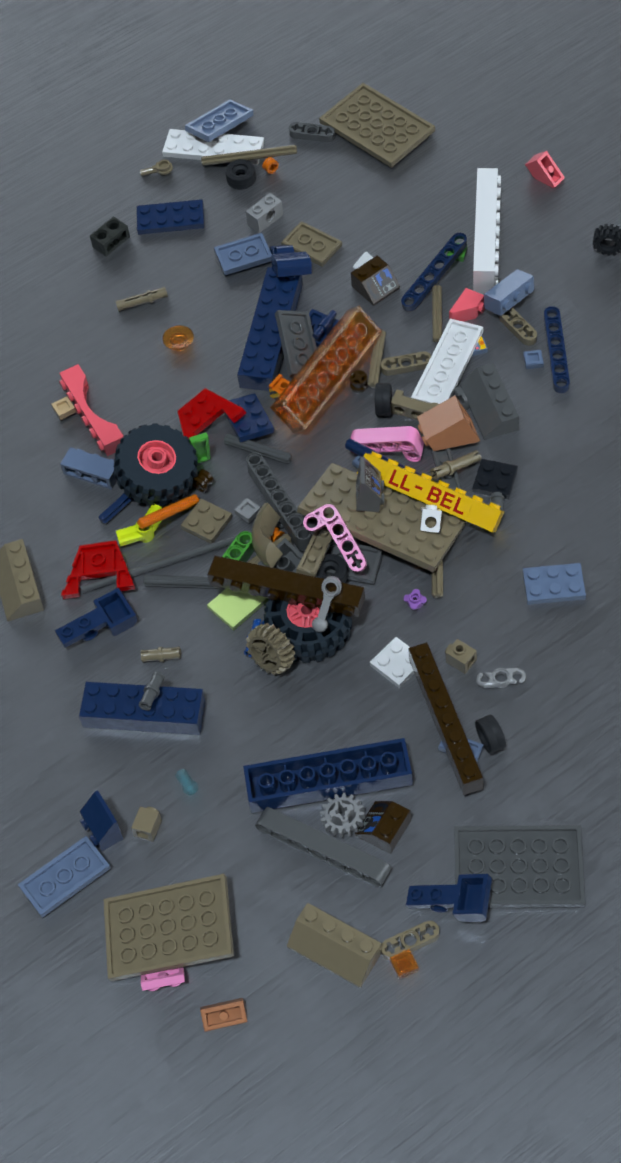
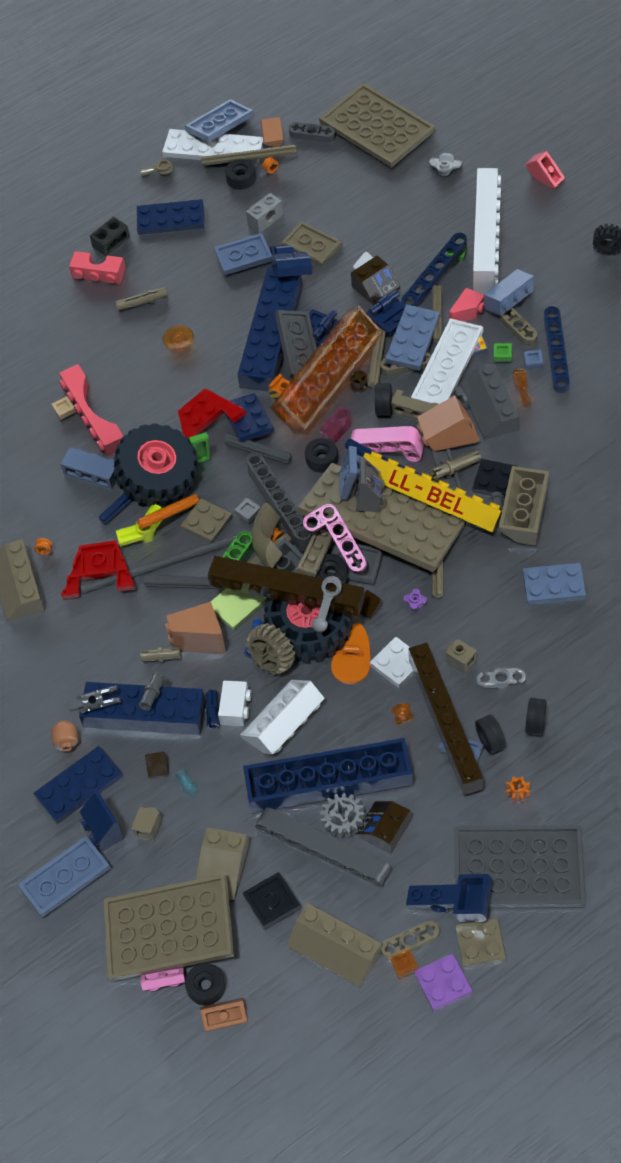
dark blue plate [55,588,137,648] -> none
dark brown wheel [193,469,214,492] -> none
white bracket [420,504,442,533] -> none
none -> dark blue plate [33,746,123,824]
none -> orange bush [34,538,52,555]
none -> nougat head [51,721,78,752]
none -> dark grey hinge [67,685,121,713]
none -> coral arch [69,251,126,284]
none -> dark brown slope [145,752,169,779]
none -> nougat slope [165,602,226,654]
none -> black tyre [185,963,225,1006]
none -> dark tan slope [196,827,249,902]
none -> dark blue axle [204,689,219,729]
none -> white brick [218,681,251,726]
none -> white slope [240,680,324,755]
none -> black plate [242,872,301,929]
none -> nougat slope [260,117,283,147]
none -> black tyre [305,438,338,473]
none -> clear pink piece [320,407,352,443]
none -> orange shield [331,623,371,684]
none -> sand blue plate [339,446,360,500]
none -> dark brown slope [360,590,382,619]
none -> dark blue plate [366,290,405,337]
none -> sand blue plate [385,304,440,371]
none -> clear orange plate [391,703,414,724]
none -> medium lavender plate [414,953,473,1012]
none -> light grey plate [429,153,462,176]
none -> dark tan plate [455,918,506,968]
none -> bright green plate [494,343,512,362]
none -> dark tan slope [499,466,549,546]
none -> orange gear [506,776,530,802]
none -> clear orange piece [513,368,532,402]
none -> black tyre [525,698,547,736]

